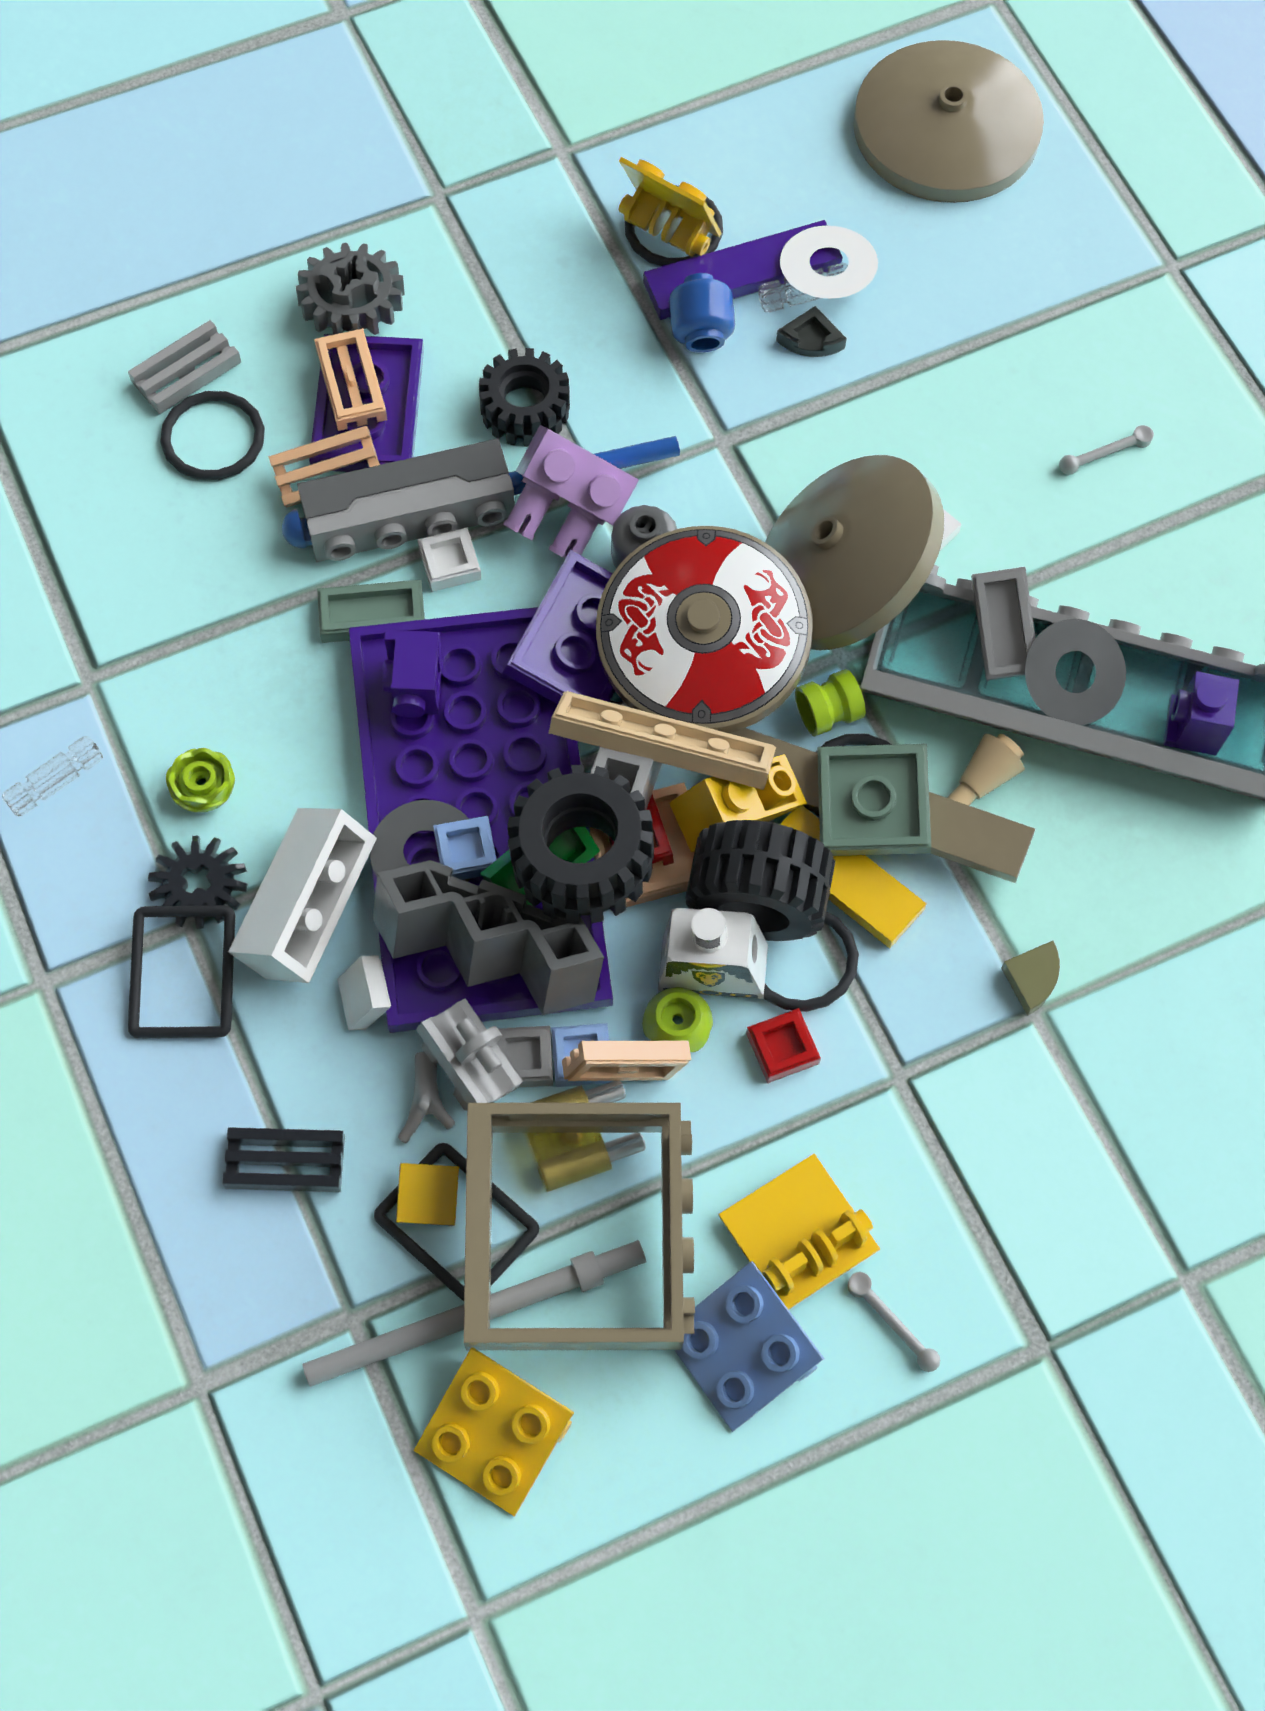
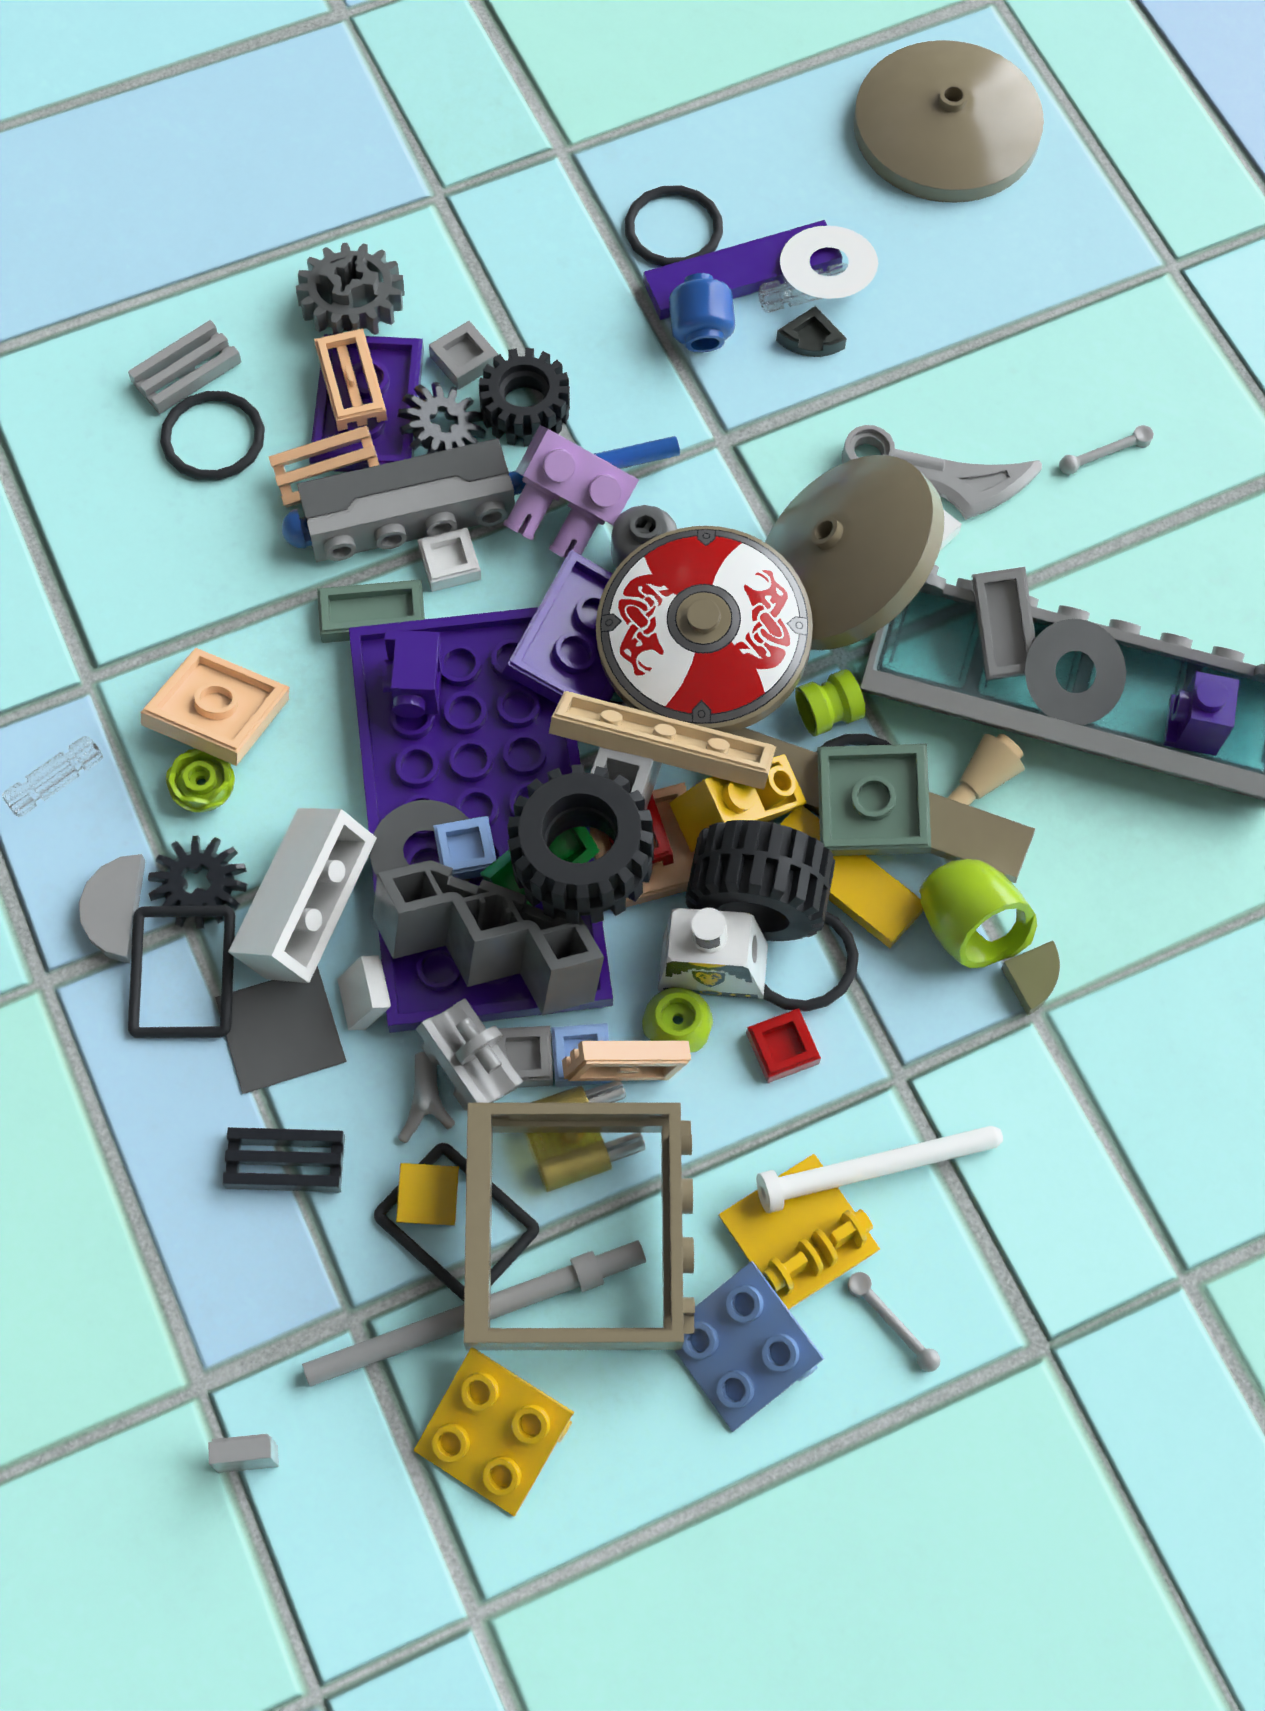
yellow hinge [619,157,722,256] -> none
none -> light grey tile [79,854,145,964]
none -> light nougat tile [141,648,290,766]
none -> light grey tile [208,1434,279,1473]
none -> dark grey sticker [215,966,347,1094]
none -> gear [397,382,486,454]
none -> light grey tile [429,321,498,390]
none -> white bar [756,1126,1003,1213]
none -> light grey piece [842,425,1042,520]
none -> lime piece [919,859,1037,968]

